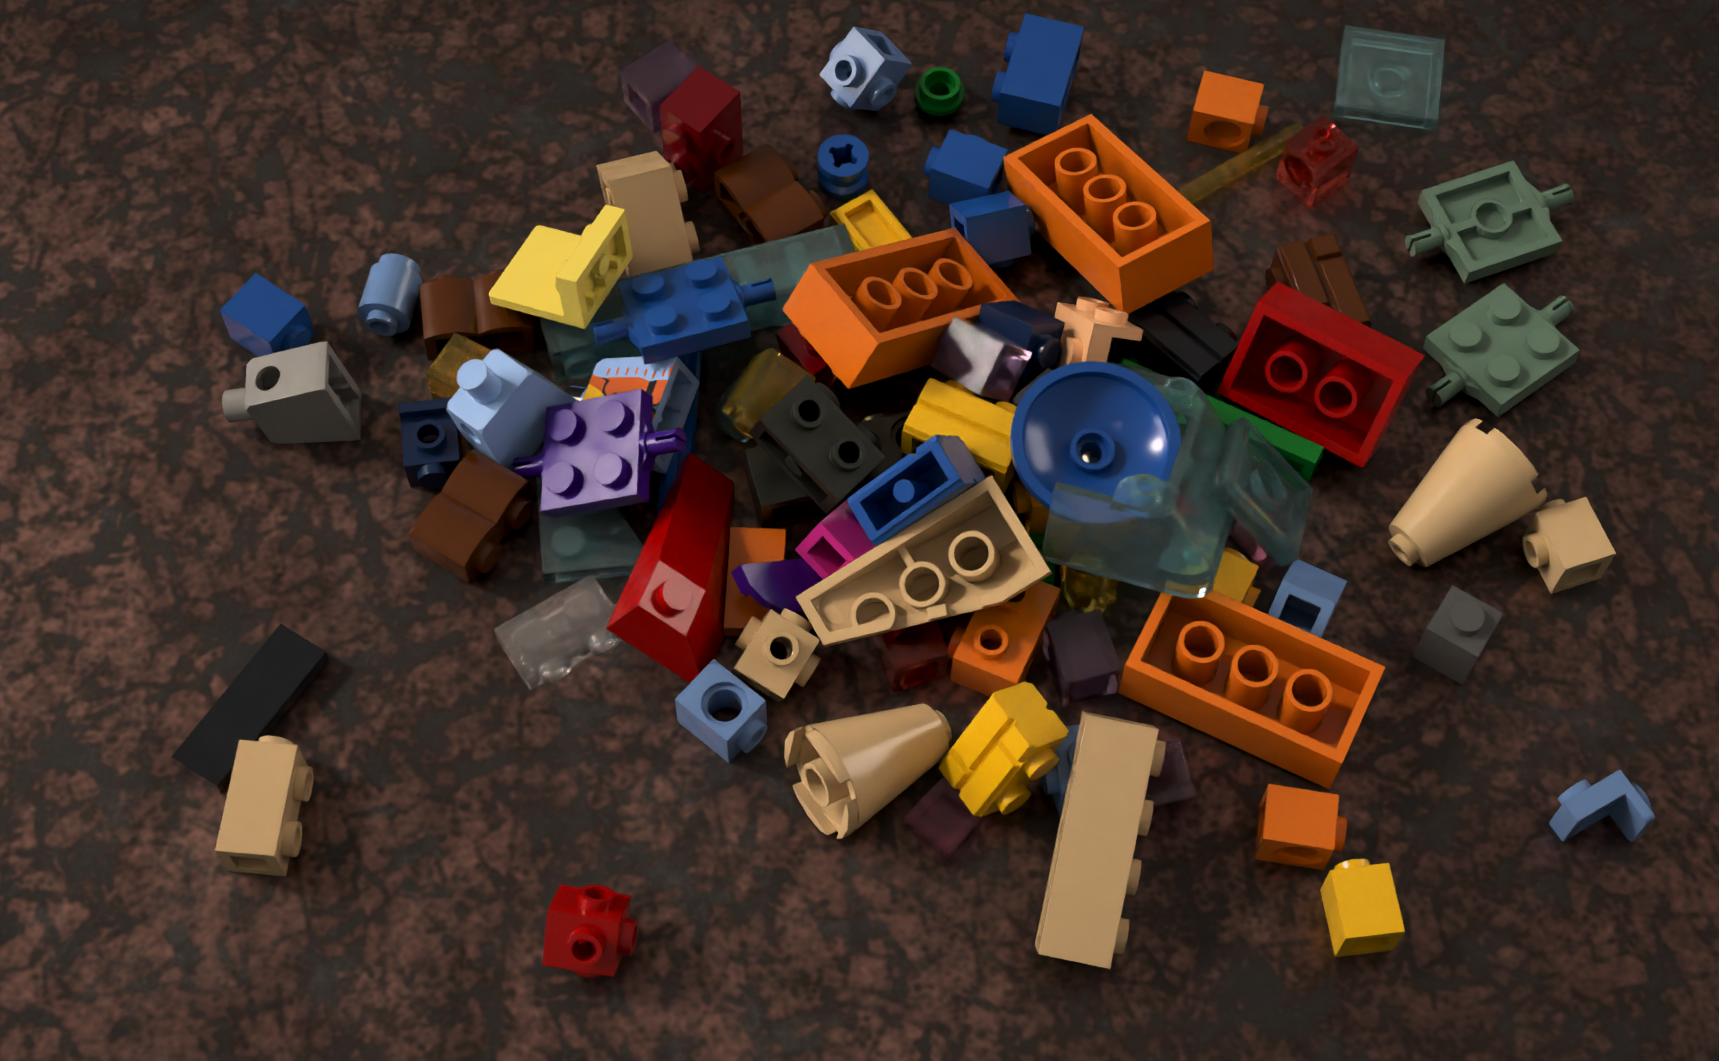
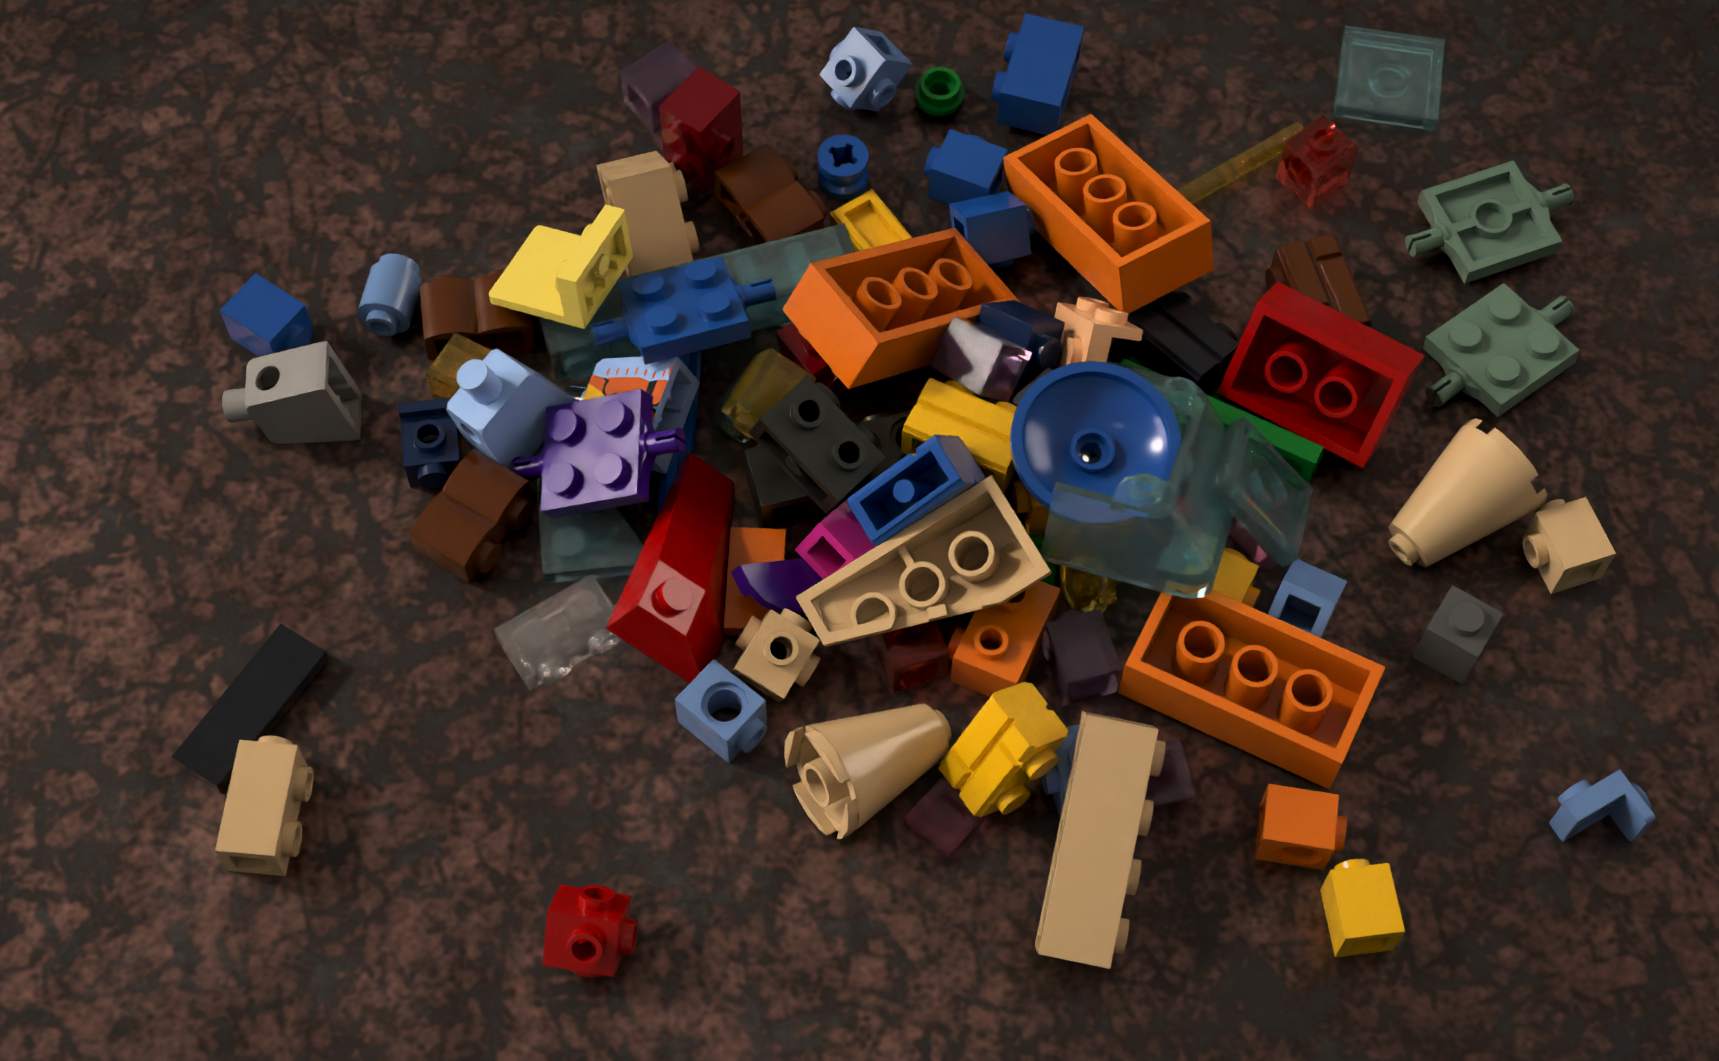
orange brick [1187,70,1269,155] -> none

